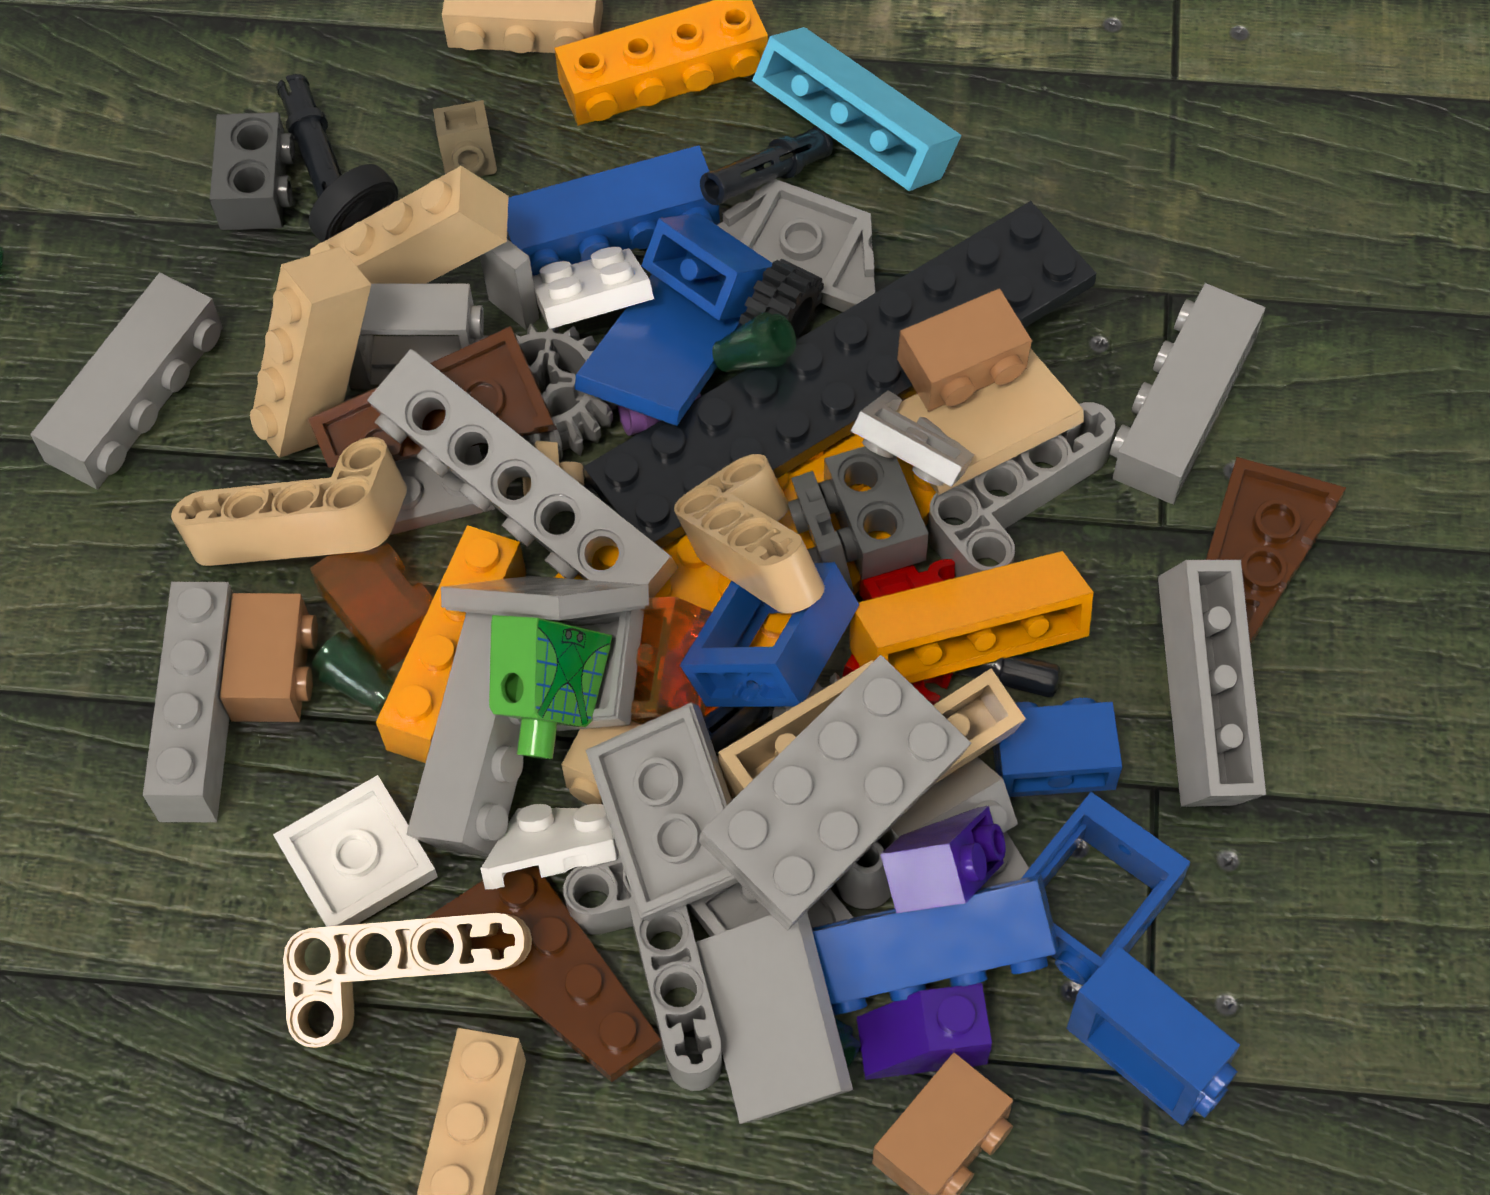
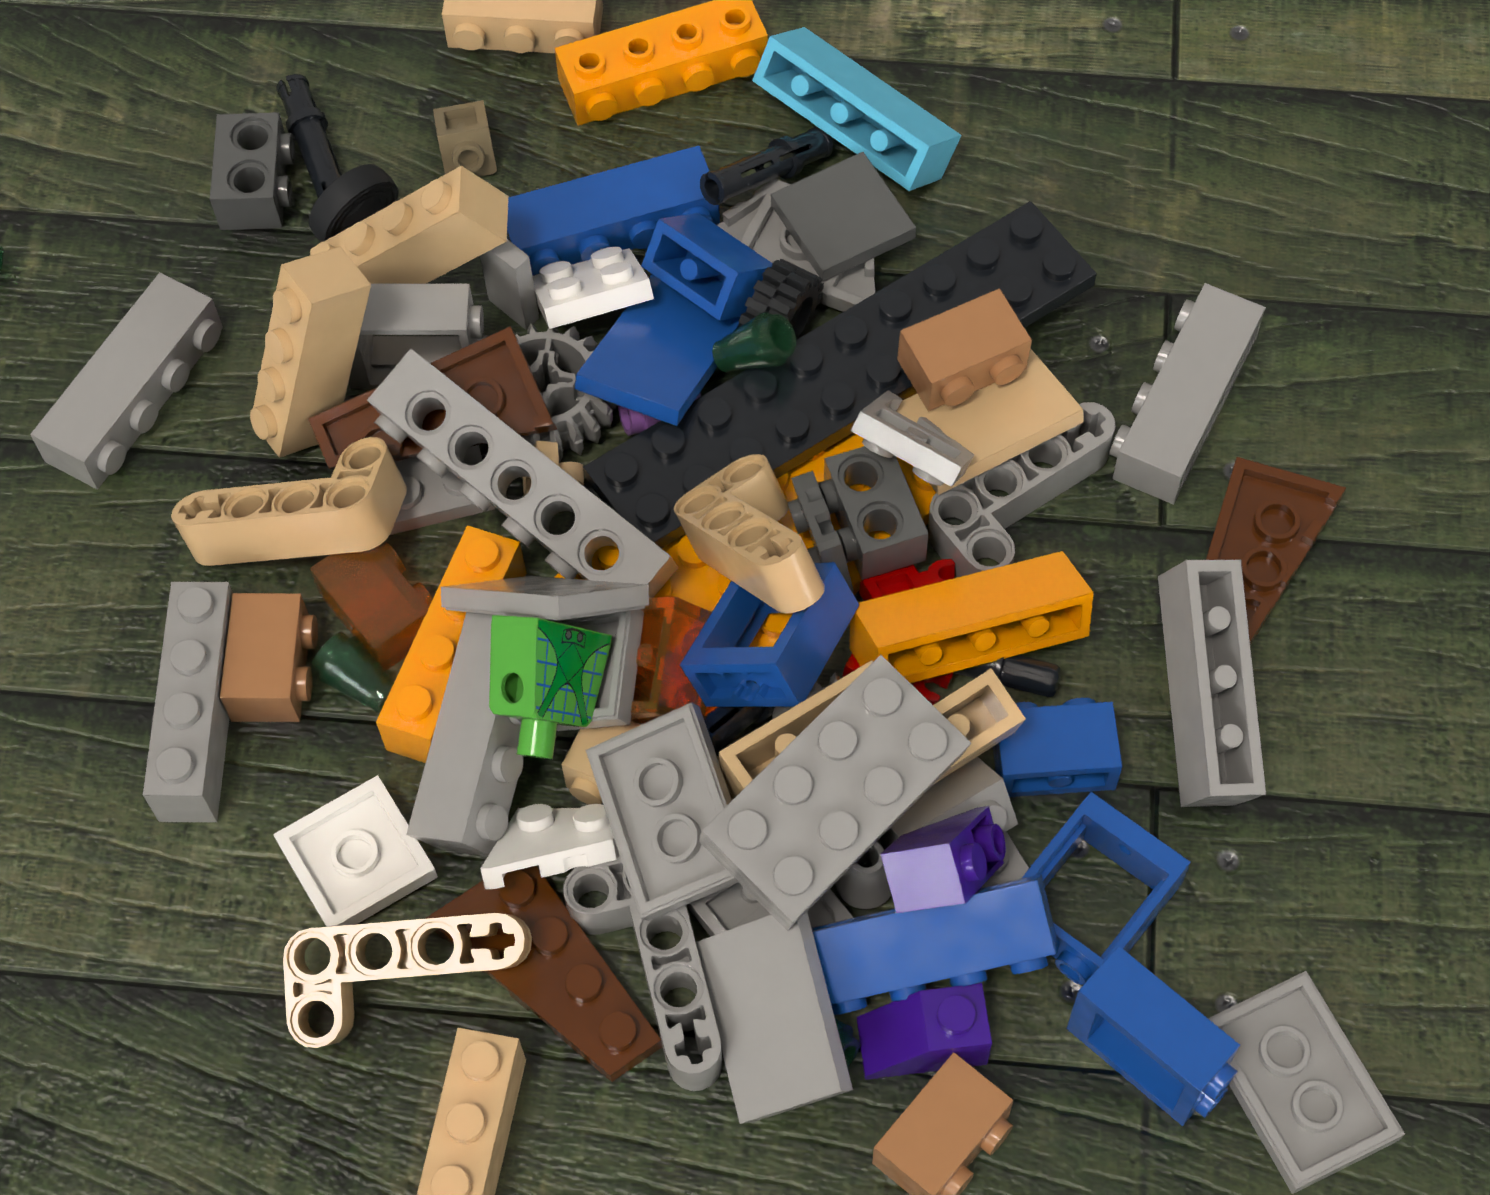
none -> dark grey tile [771,152,916,282]
none -> light grey tile [1208,971,1405,1194]

